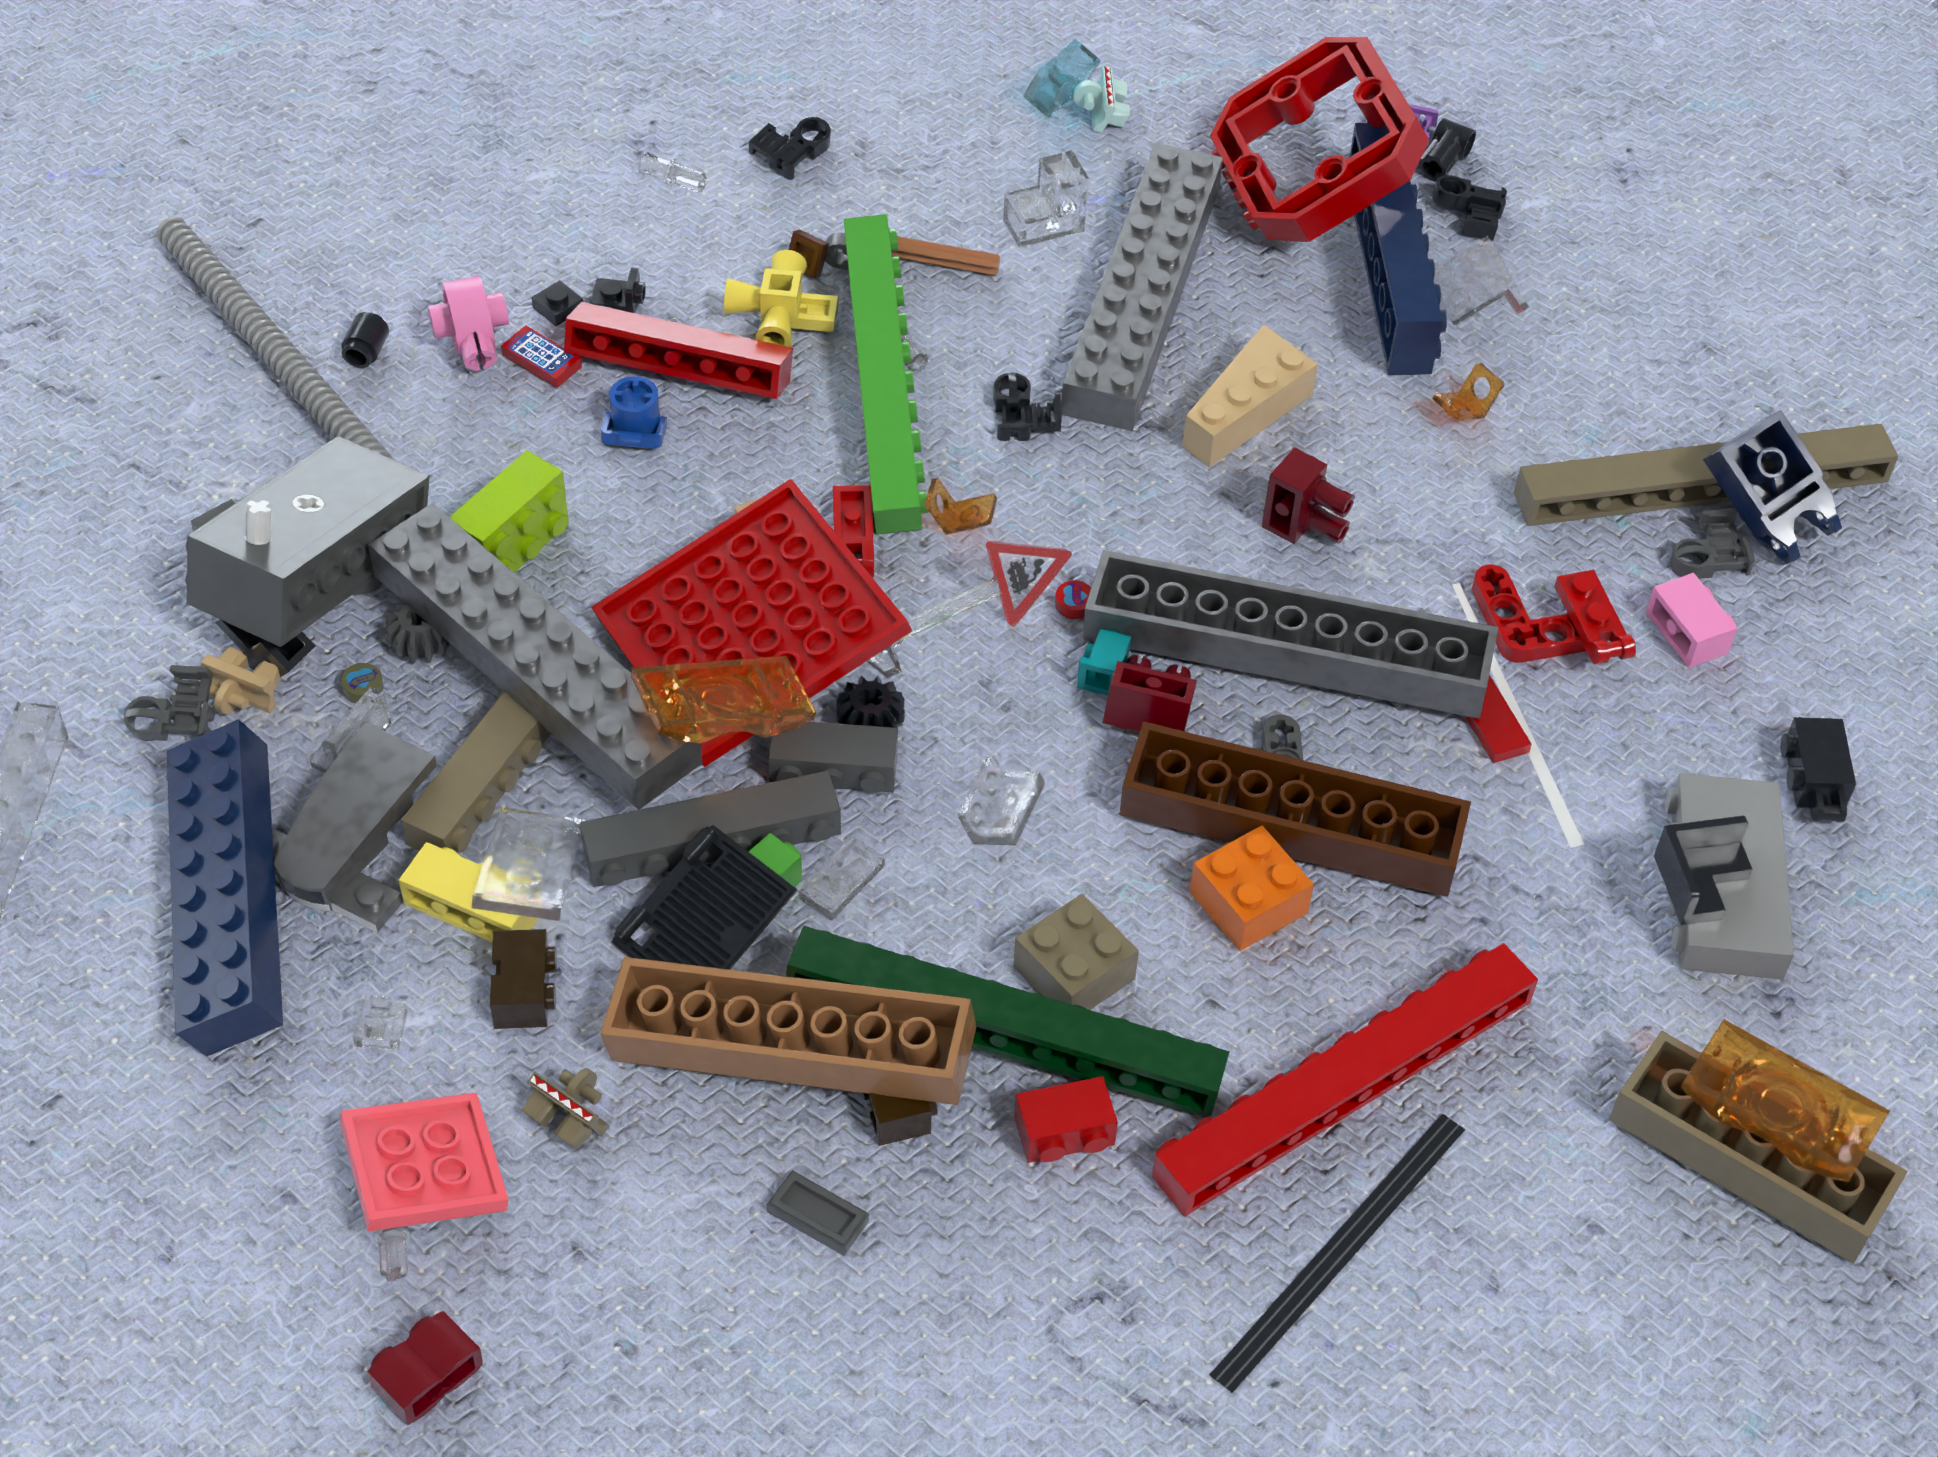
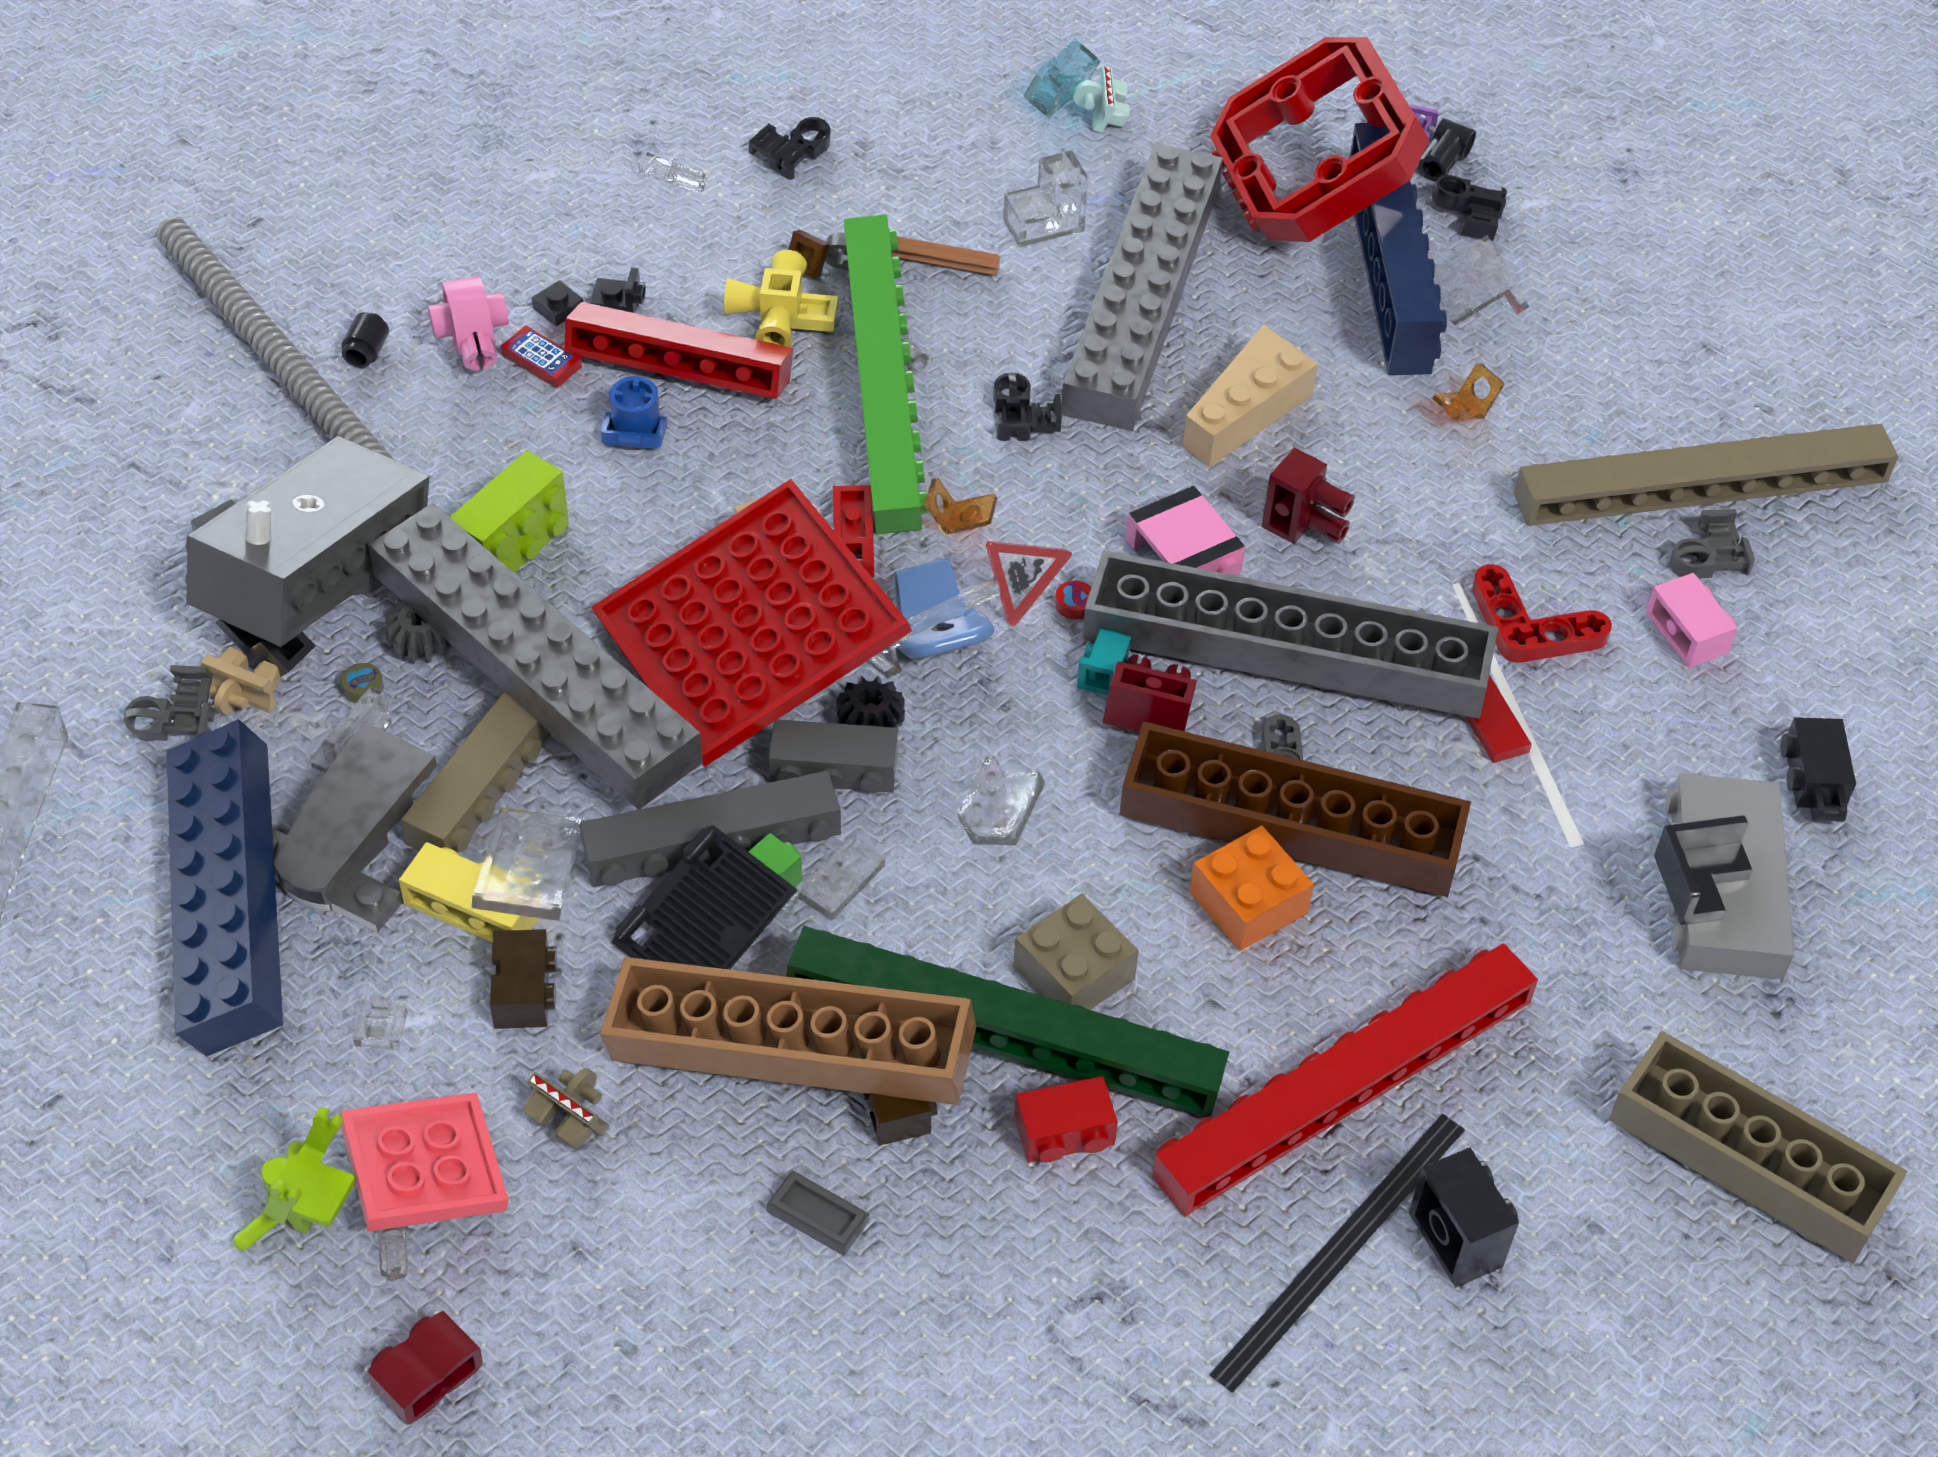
clear orange slope [630,656,817,744] -> none
red plate [1554,570,1636,665] -> none
clear orange slope [1681,1019,1890,1182] -> none
dark blue brick [1703,410,1842,564] -> none
none -> lime piece [233,1107,356,1251]
none -> medium blue piece [893,558,994,658]
none -> bright pink panel [1126,485,1245,576]
none -> black brick [1409,1147,1519,1288]

